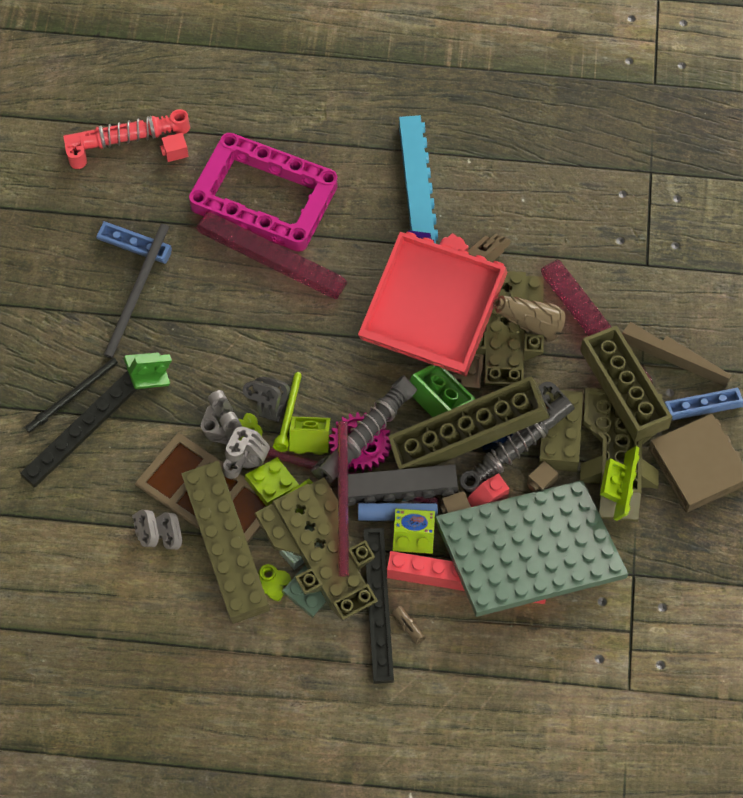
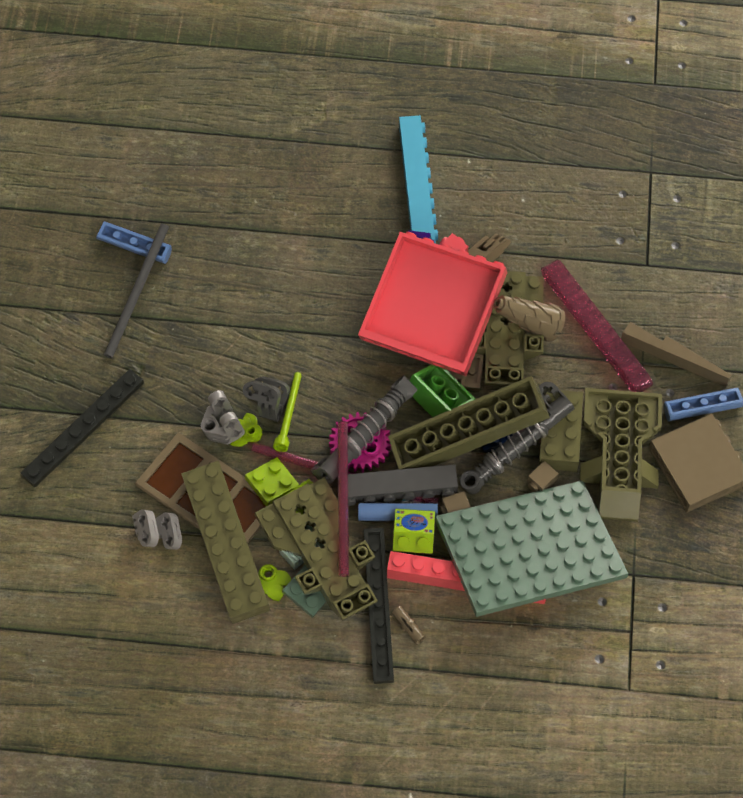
pearl dark grey bar [24,358,118,433] -> none
coral piece [63,109,190,169] -> none
bright green bracket [124,352,172,389] -> none
coral brick [160,133,189,162] -> none
dark pink beam [189,133,338,252] -> none
clear pink beam [196,212,347,299] -> none
light grey piece [222,427,270,479] -> none
lime slope [289,416,331,455] -> none
coral slope [467,473,510,507] -> none
olive brick [580,325,672,442] -> none
lime bracket [600,446,640,521] -> none

